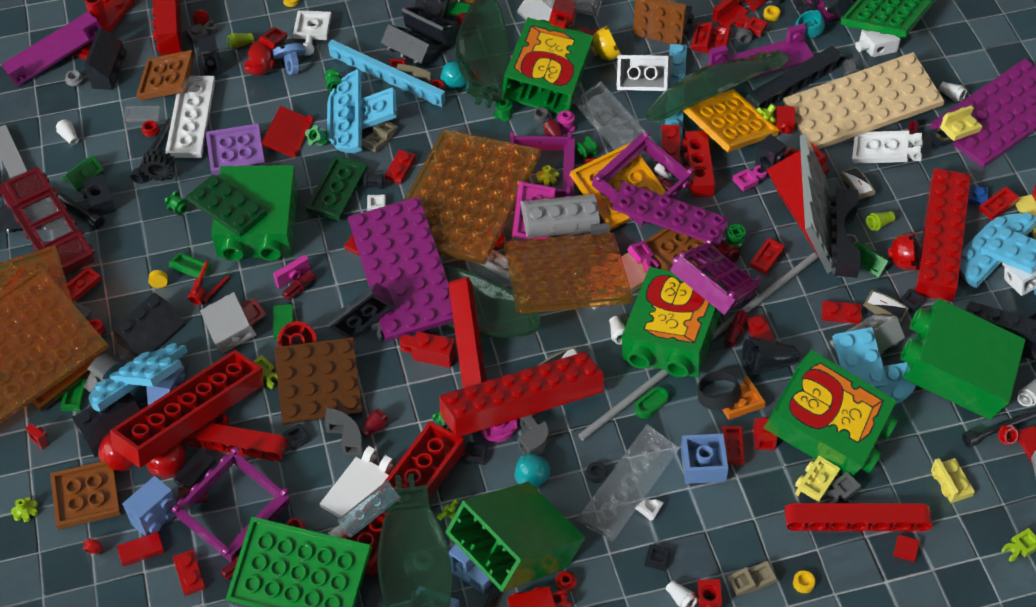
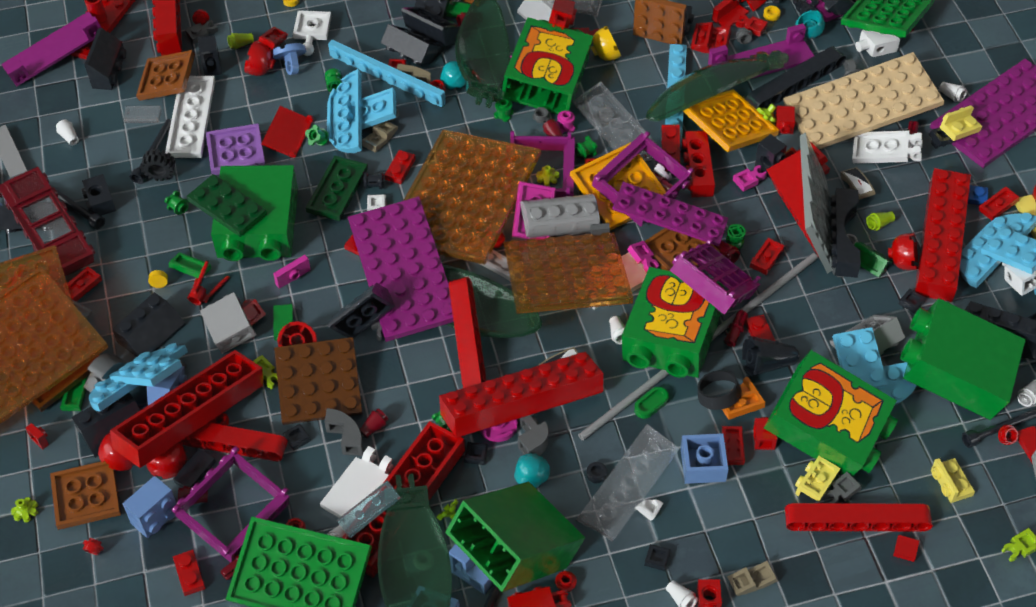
green panel [60,155,104,191] -> none
light grey plate [65,70,83,86] -> none
red plate [86,319,106,338] -> none
red tile [117,532,164,567] -> none
red plate [142,120,160,137] -> none
dark red axle [282,270,316,300] -> none
red brick [399,331,456,368] -> none
light grey slope [617,55,673,91] -> none
yellow tile [793,570,816,593] -> none
red plate [821,301,861,324] -> none
slope [863,290,909,323] -> none

